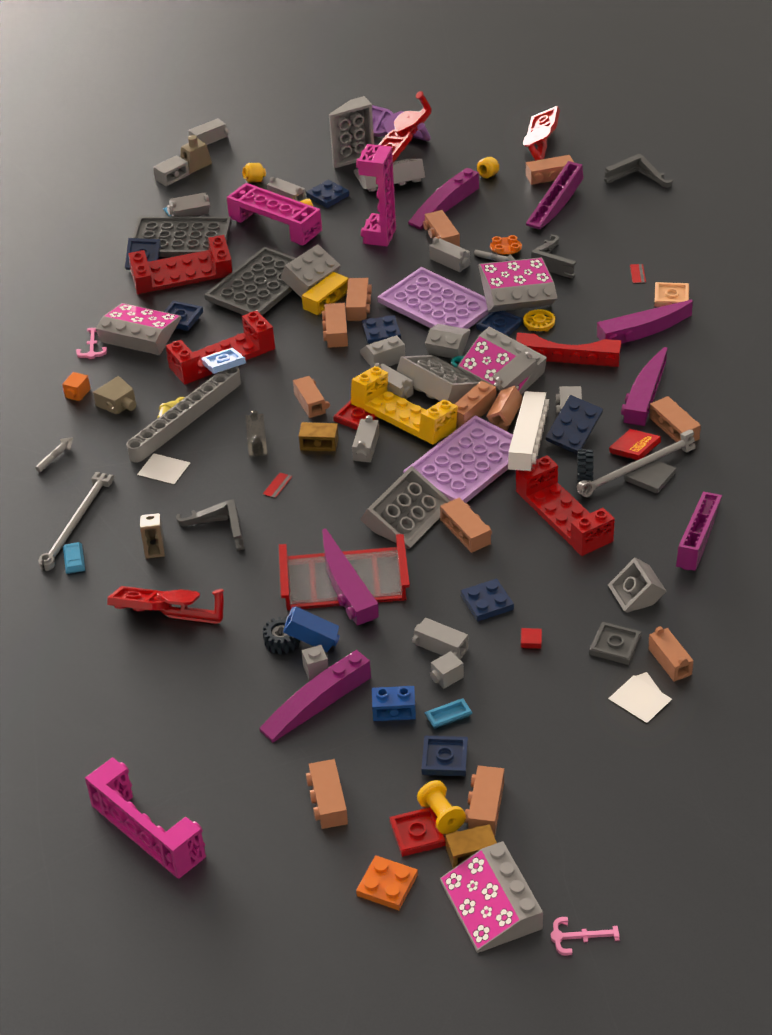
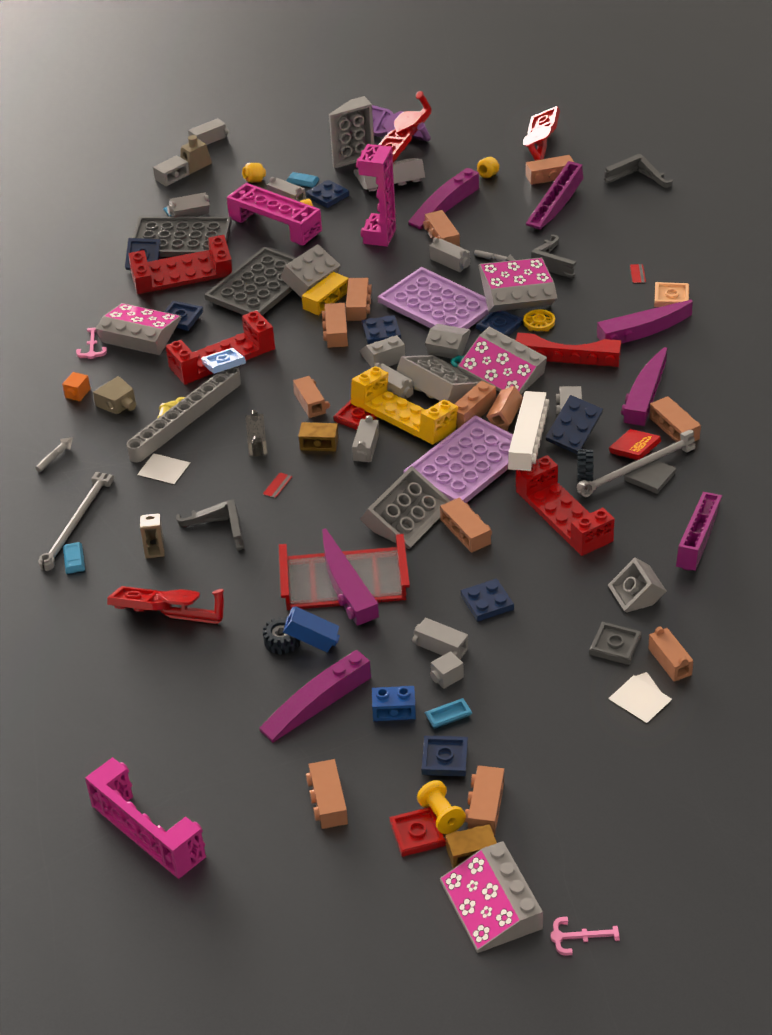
light grey brick [302,645,329,681] -> none
orange plate [356,855,418,911] -> none
orange dish [490,235,522,255] -> none
light grey brick [492,349,539,392] -> none
red tile [521,628,542,649] -> none
none -> dark azure tile [286,172,320,188]

